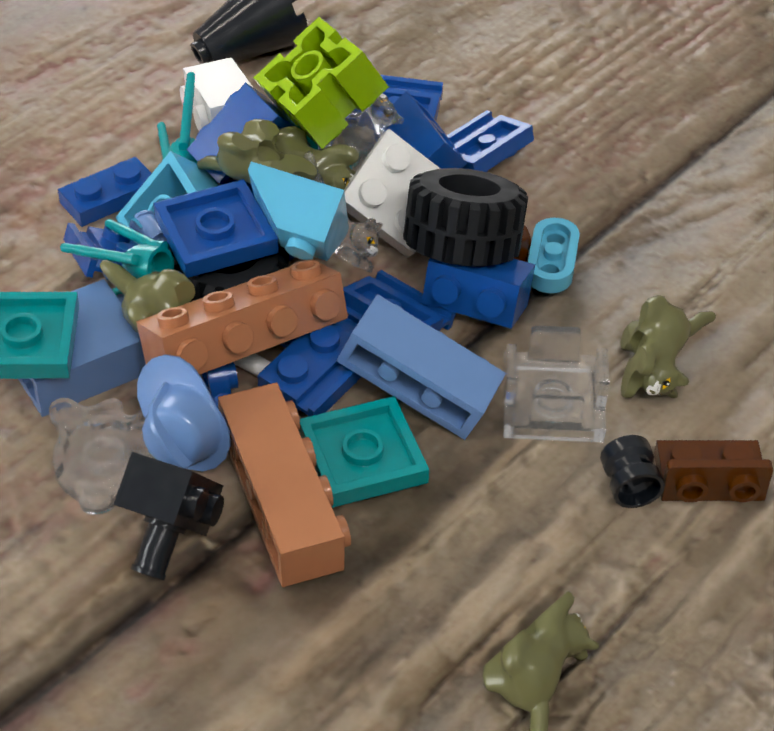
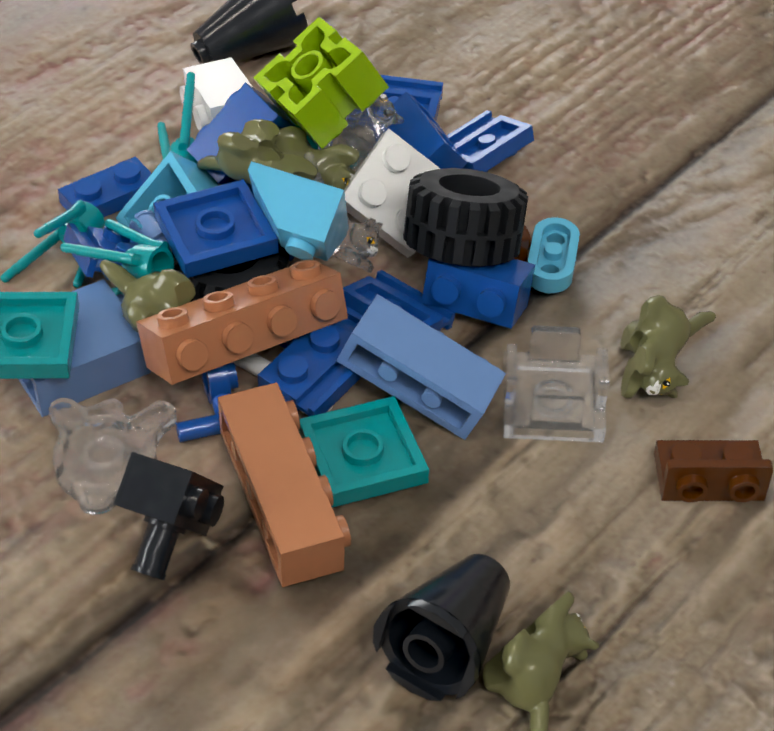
medium blue piece [137,354,231,472] -> none
black wheel [600,435,665,508] -> none
none -> teal plant [0,200,105,288]
none -> black cone [373,554,510,701]

